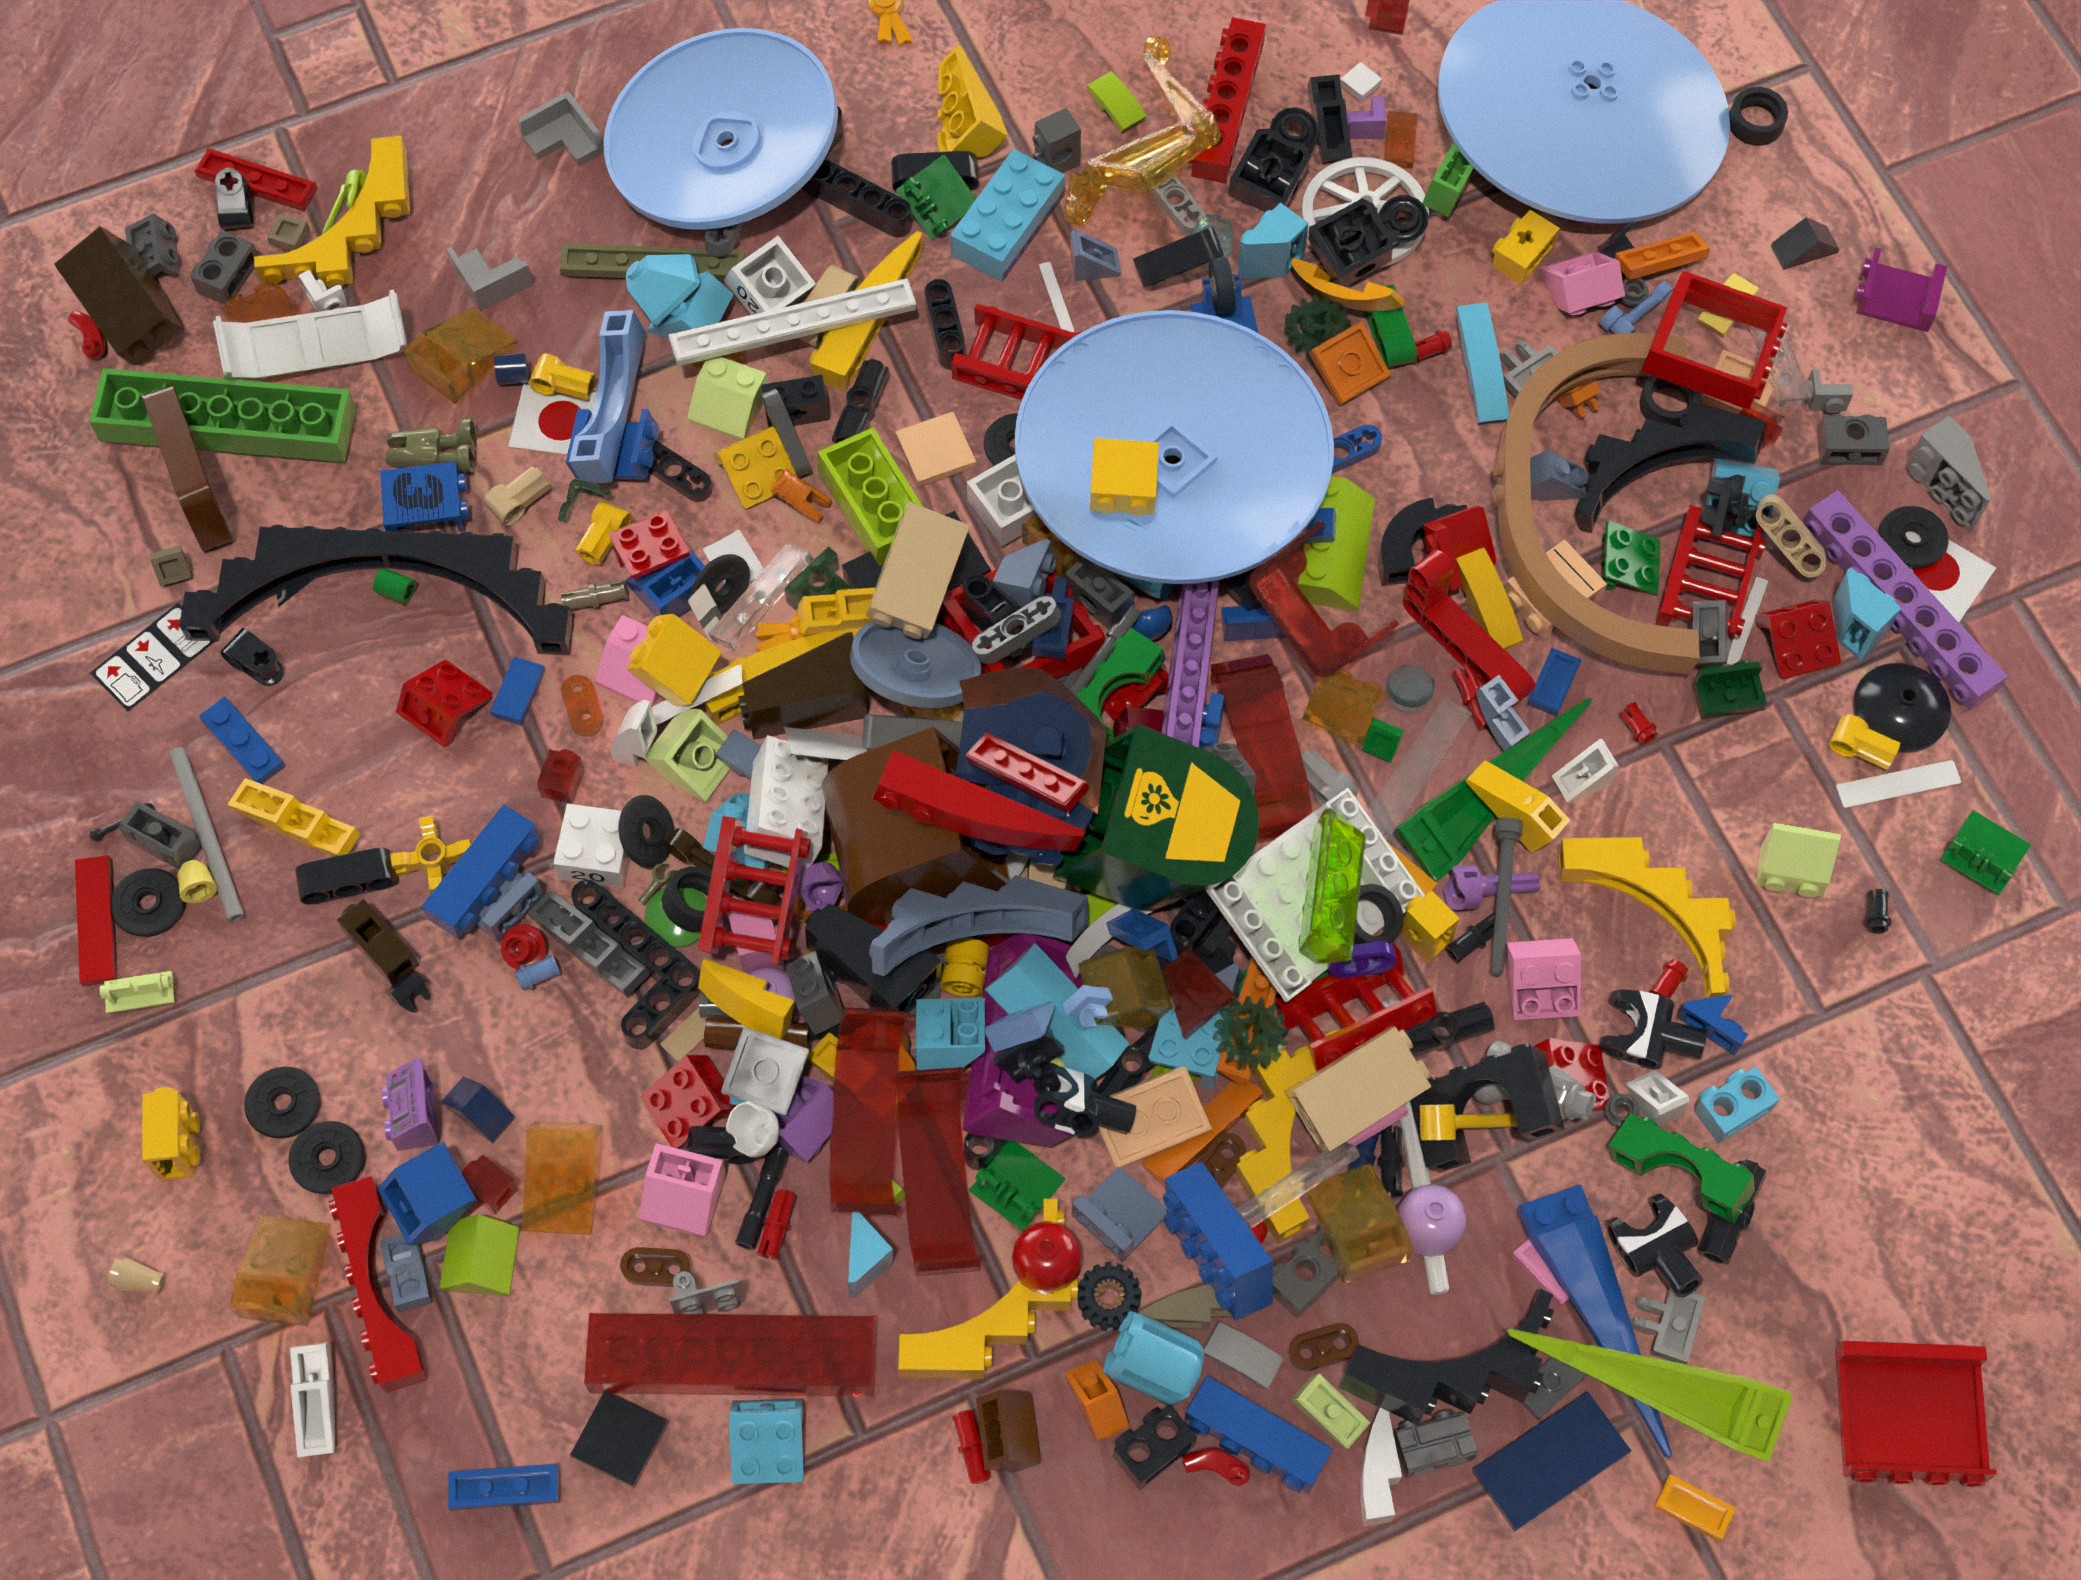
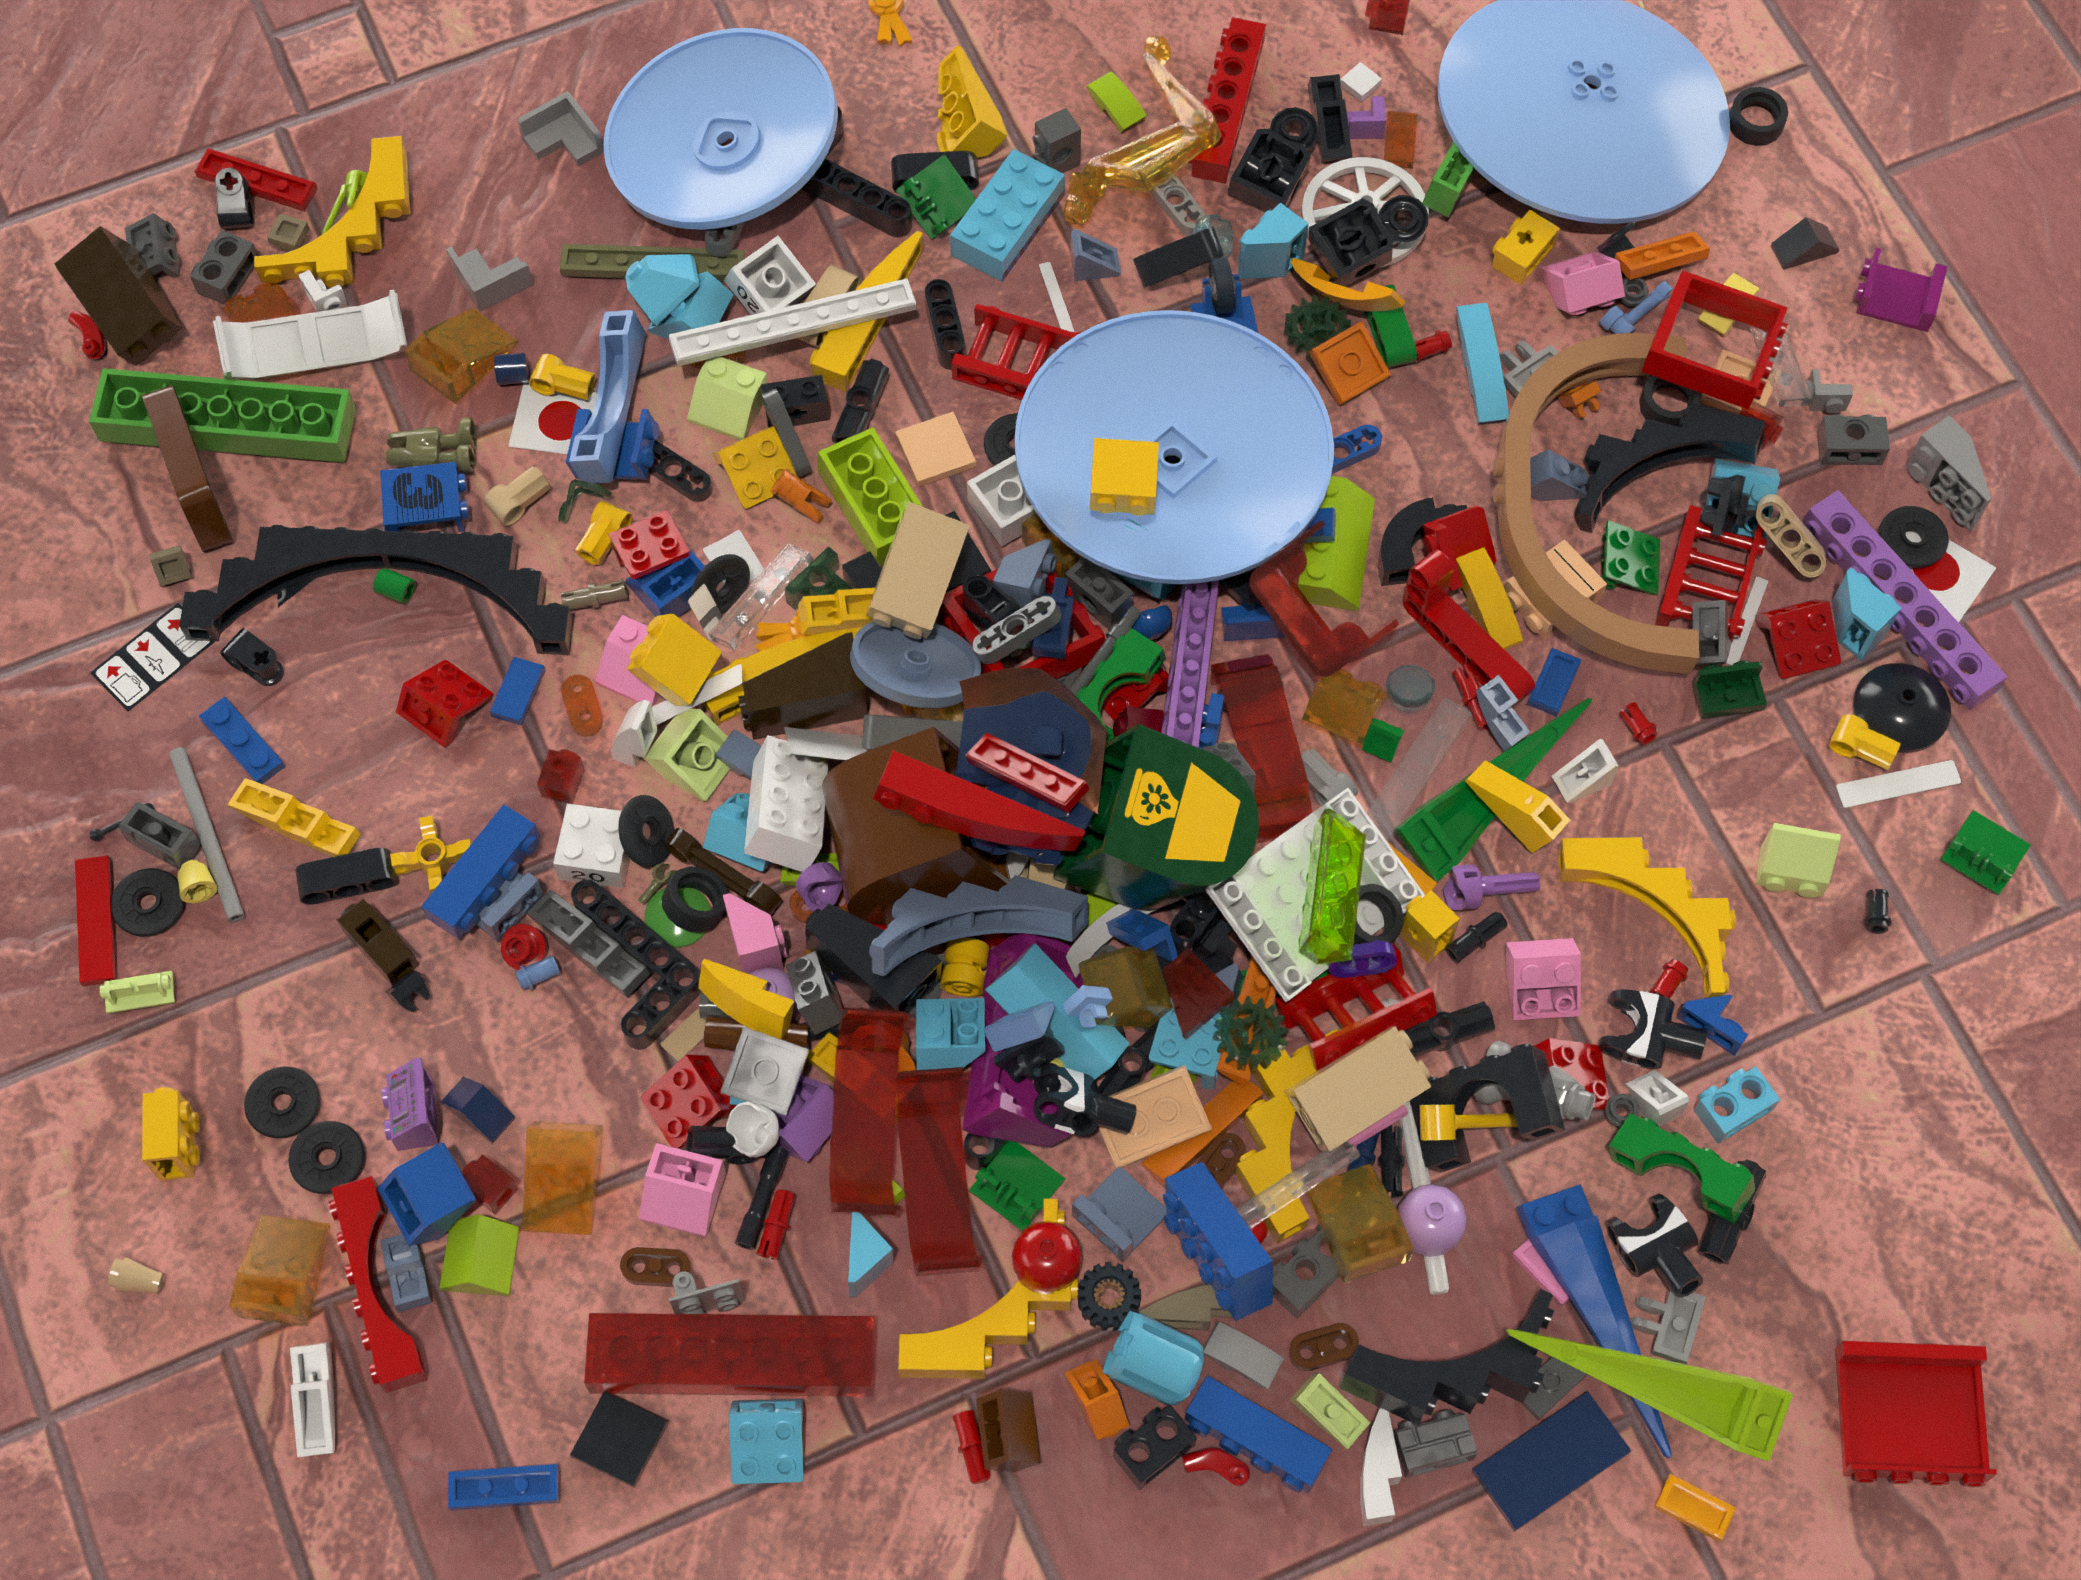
red fence [697,816,811,966] -> none
dark grey piece [1490,818,1523,976] -> none

